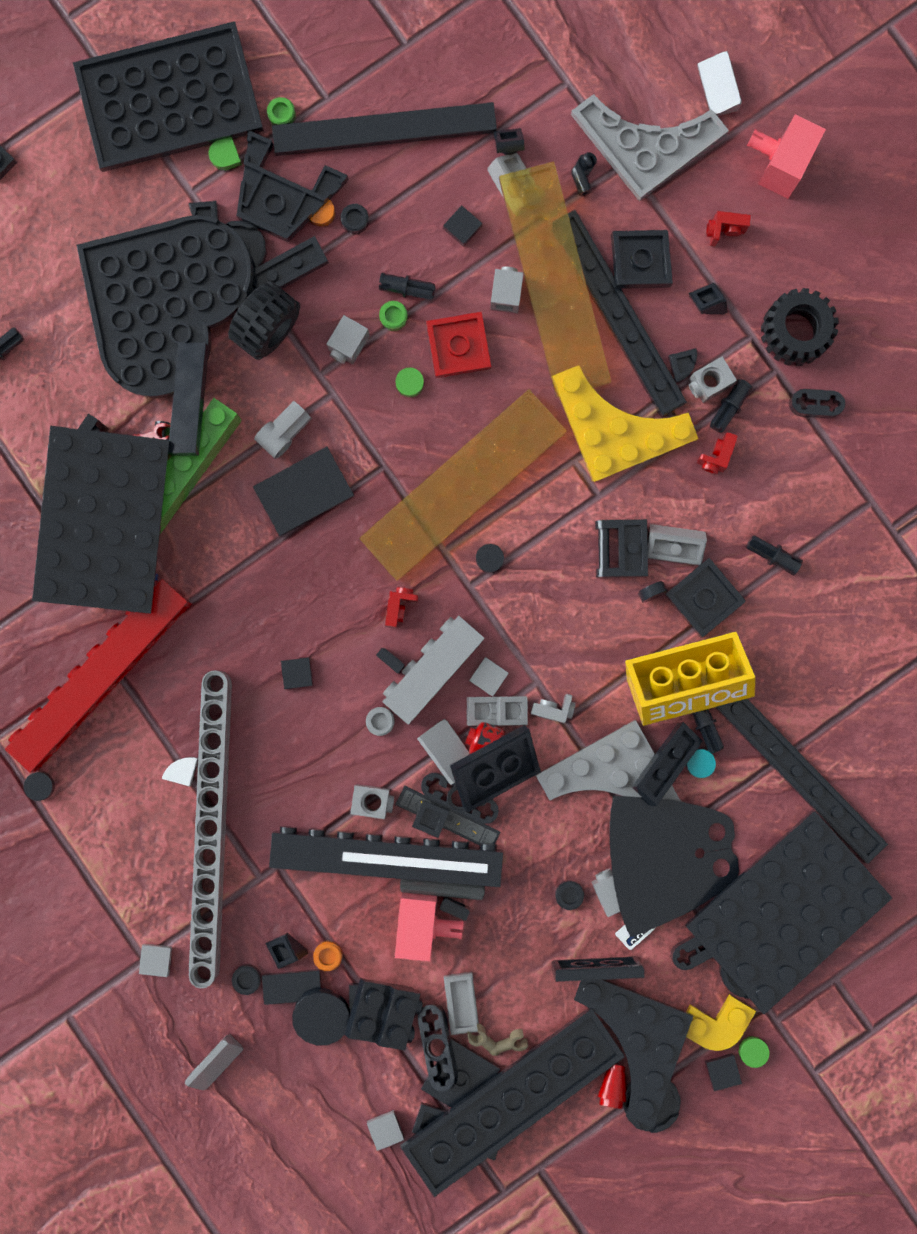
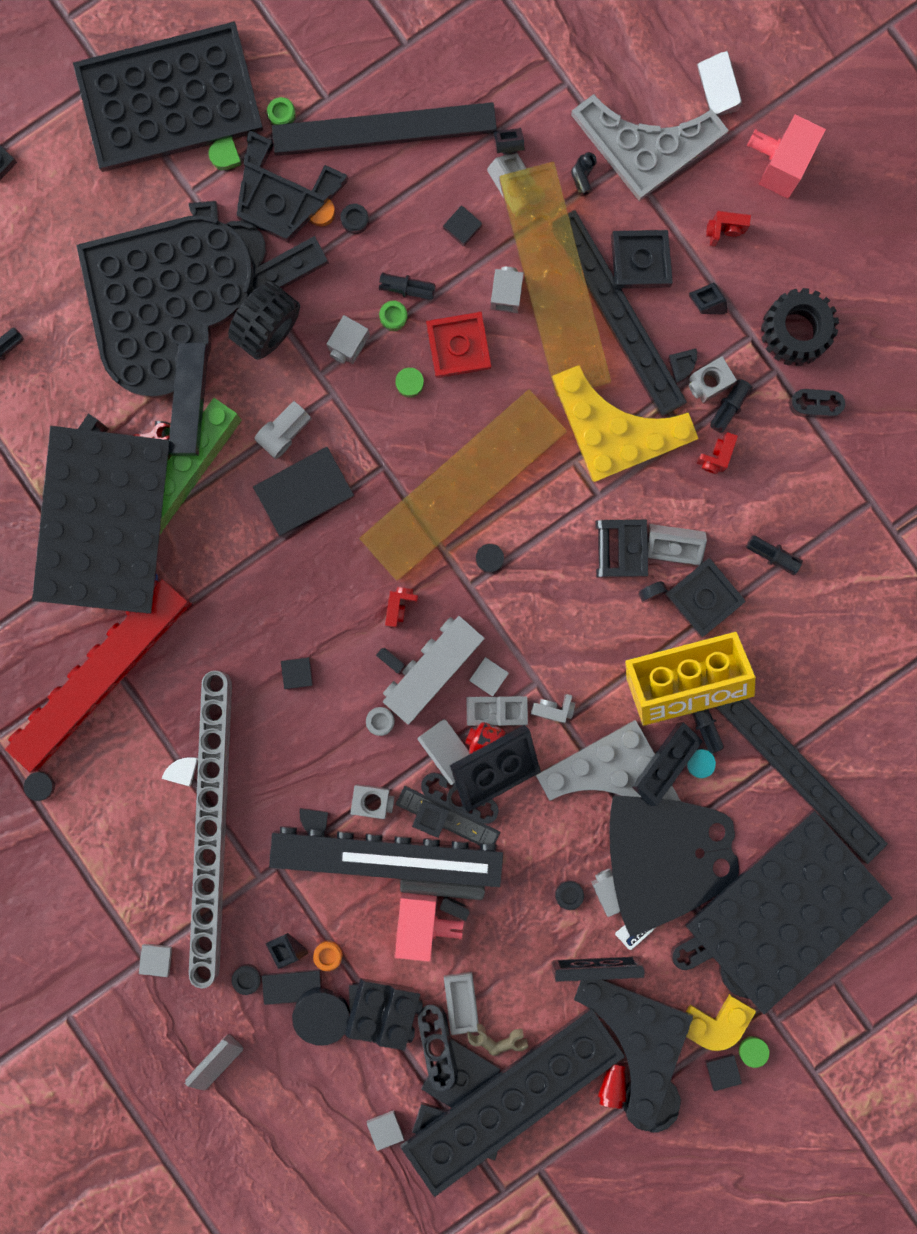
none -> black tile [299,808,329,833]

